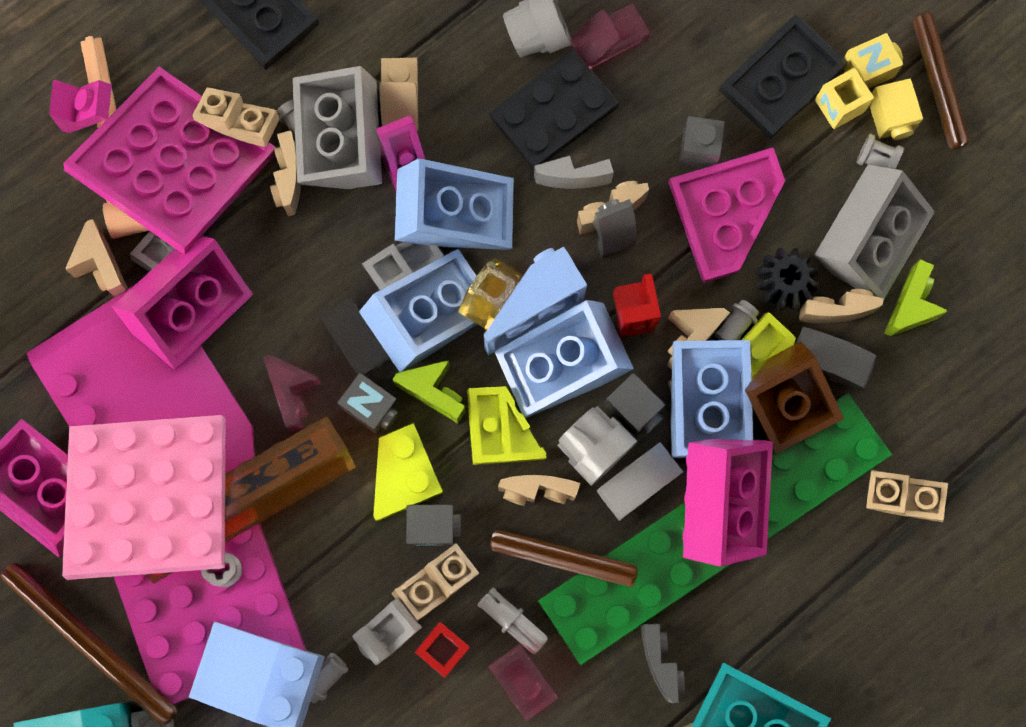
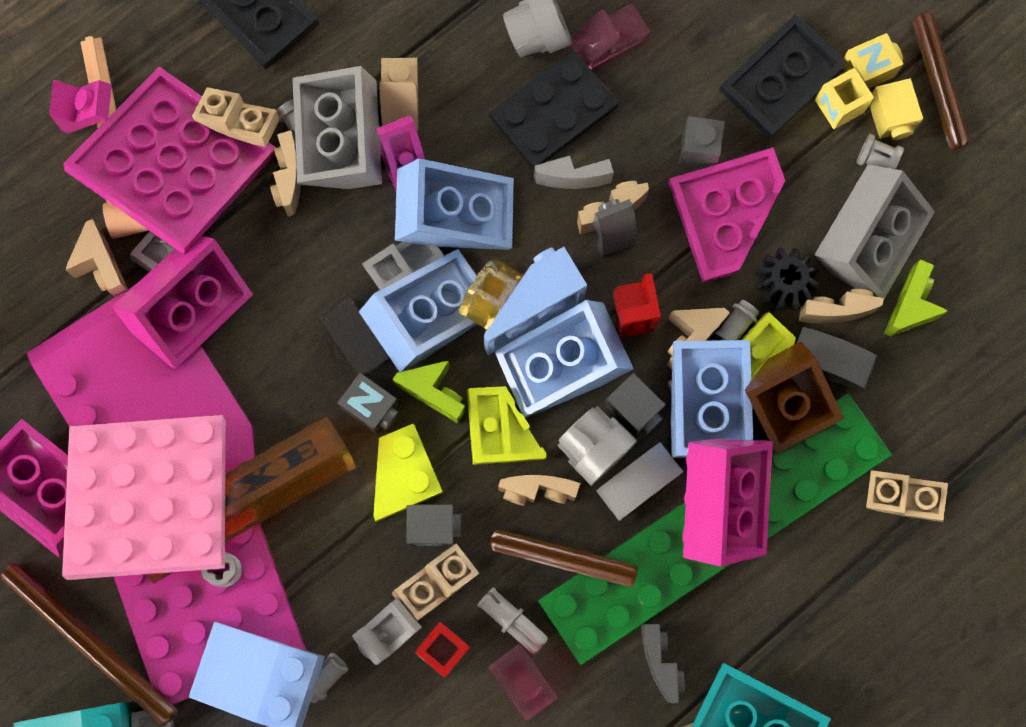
clear pink slope [263,355,321,433] -> none

